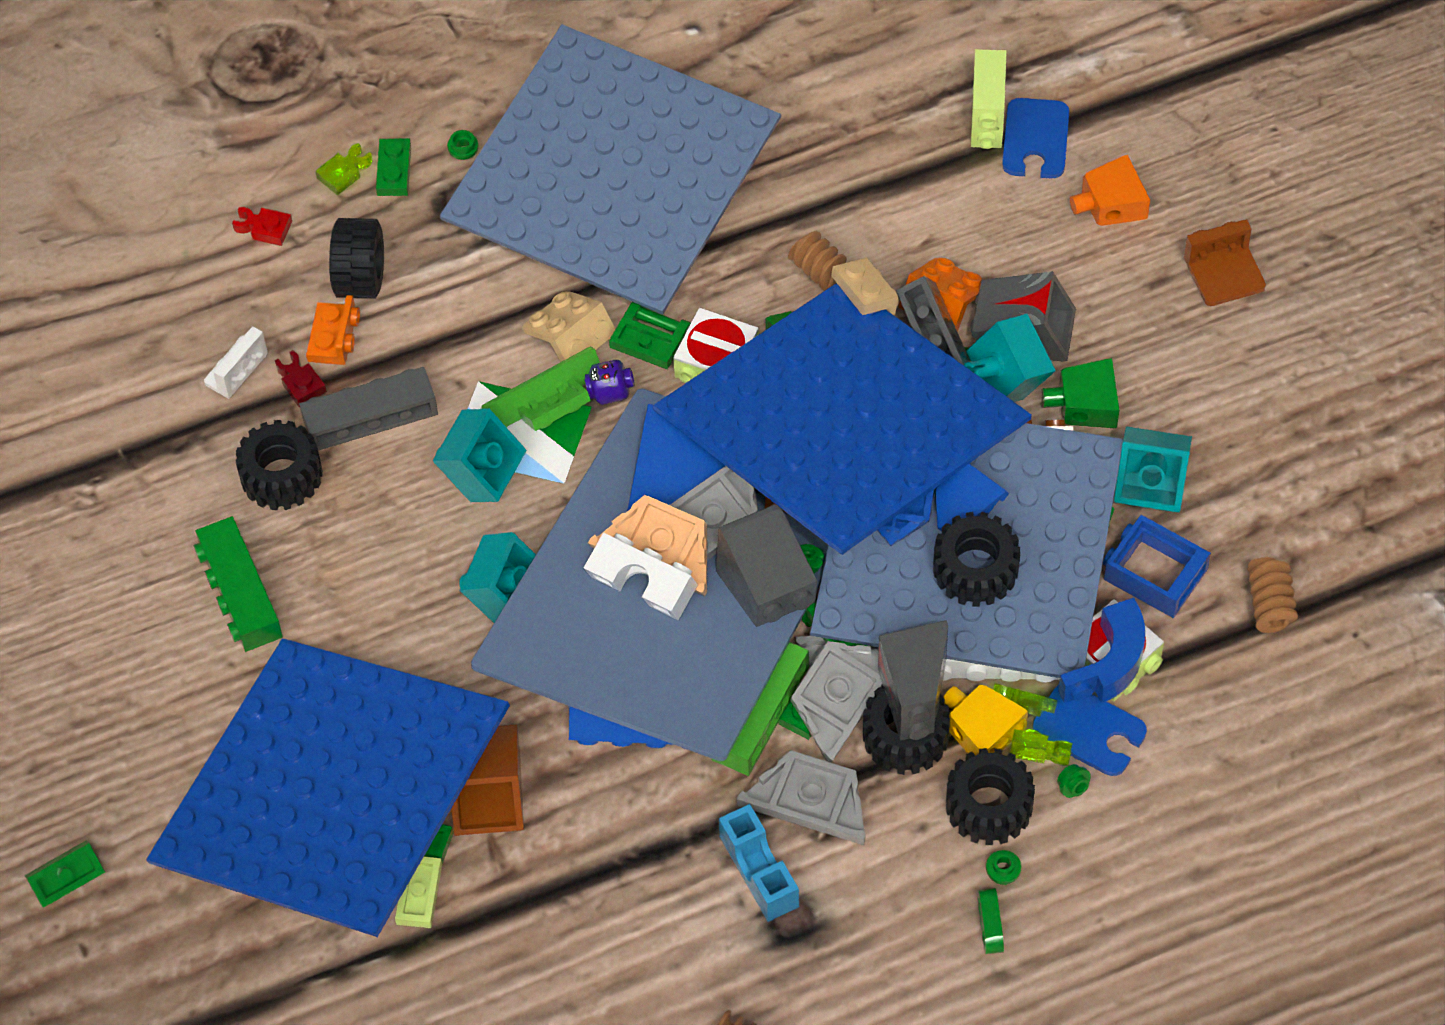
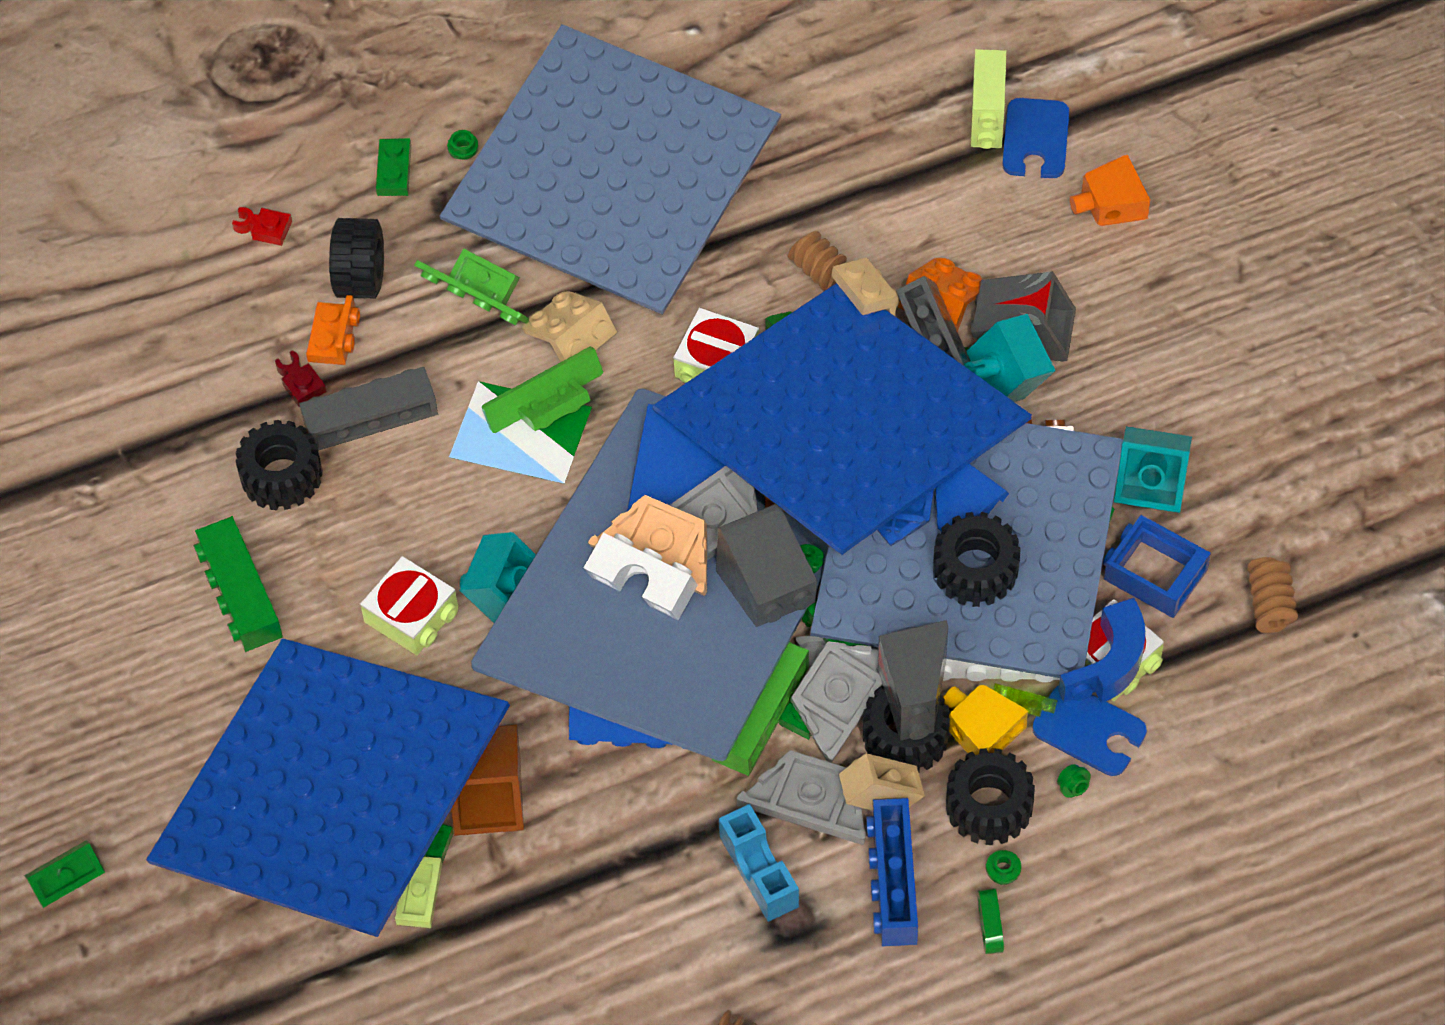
white bracket [204,326,268,399] -> none
clear neon green plate [315,143,373,196] -> none
teal brick [433,408,527,502] -> none
dark purple head [585,359,635,405] -> none
green plate [609,302,691,370] -> none
clear neon green plate [1011,729,1072,766] -> none
green torso [1042,358,1120,428] -> none
dark orange bracket [1184,219,1266,306] -> none
none -> piece [360,556,458,655]
none -> bright green bracket [414,248,529,325]
none -> tan brick [839,753,925,810]
none -> blue brick [866,798,918,947]

